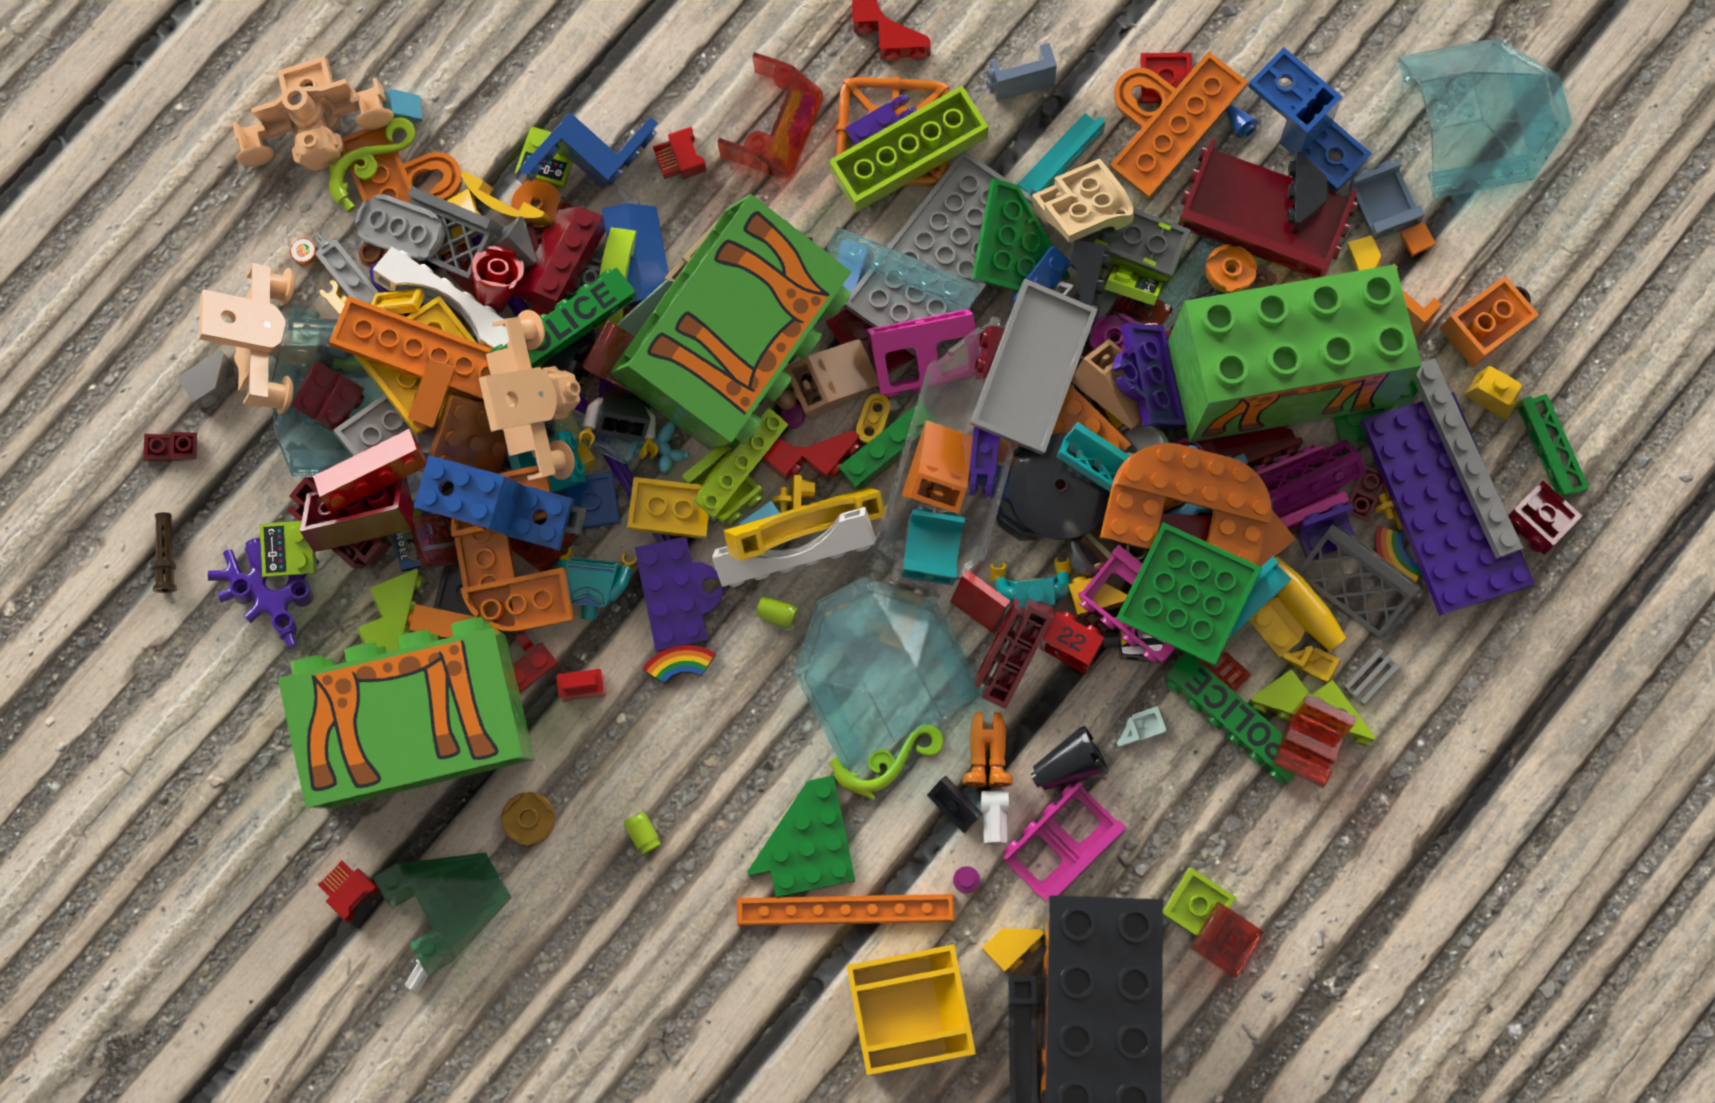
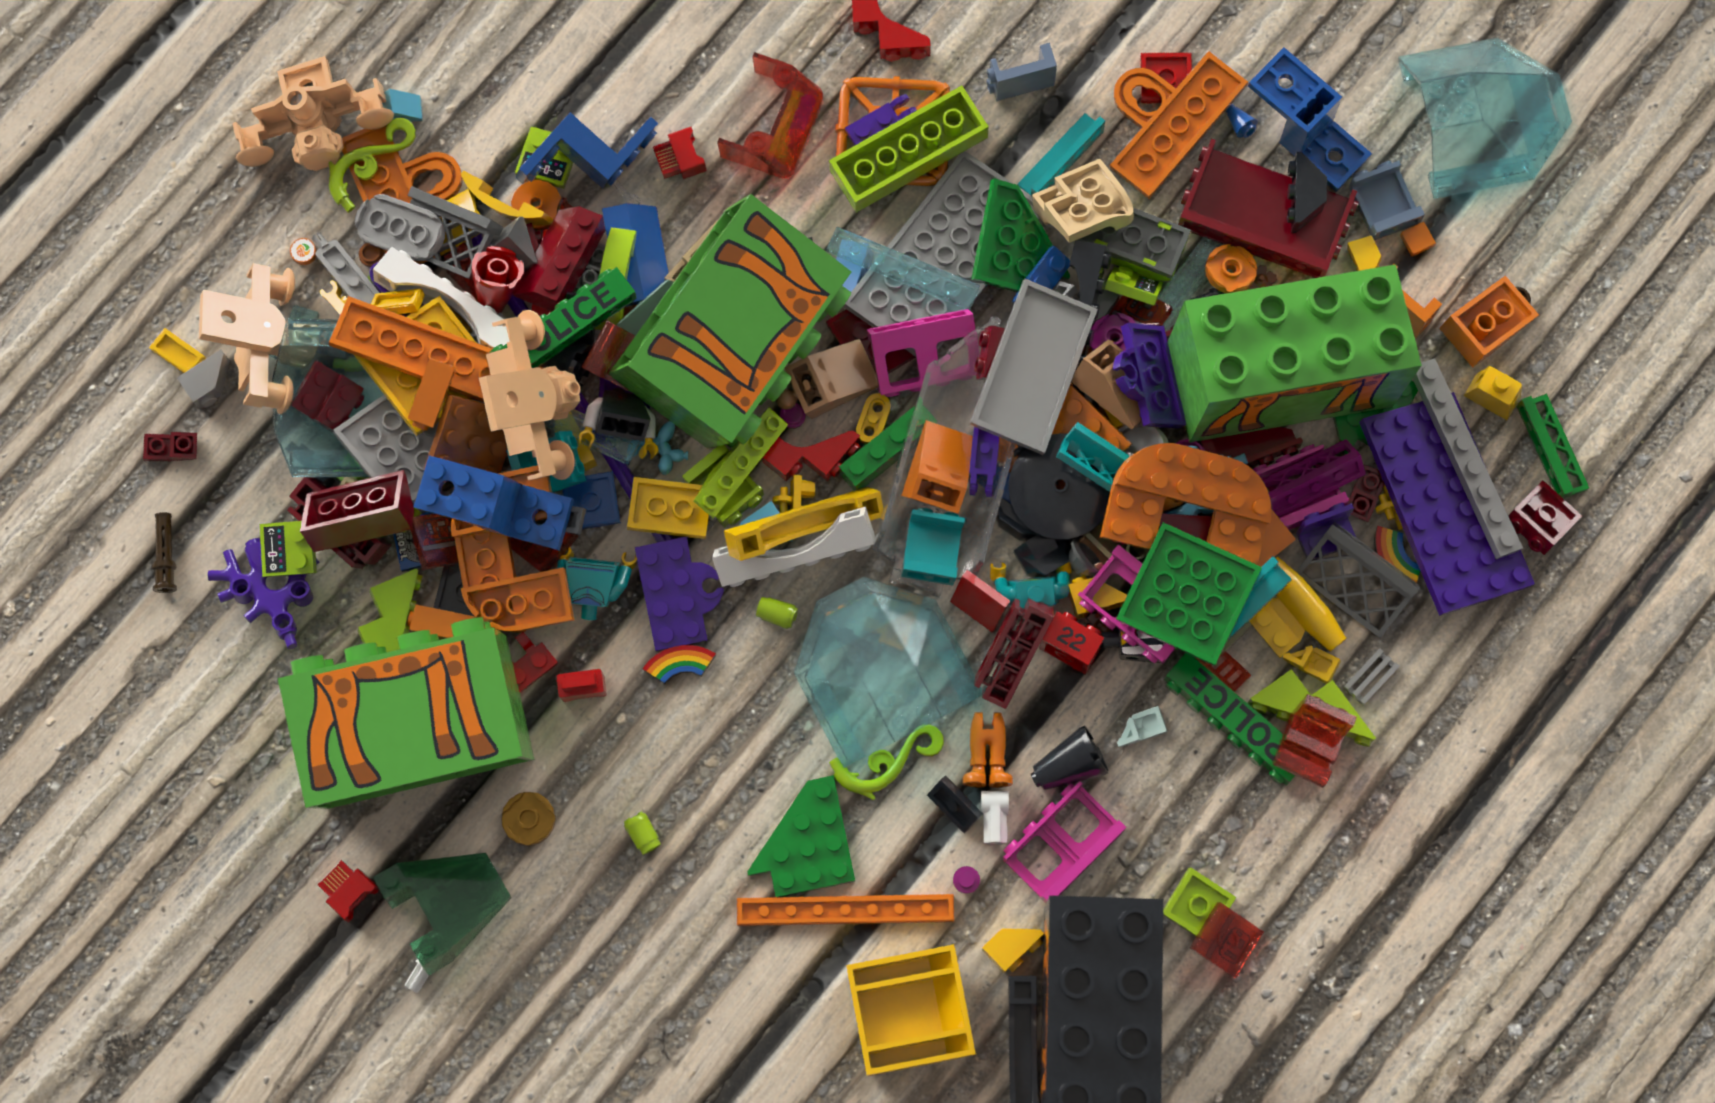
brick [313,429,426,513] -> none
none -> yellow tile [149,328,207,373]
none -> black slope [1013,535,1072,576]

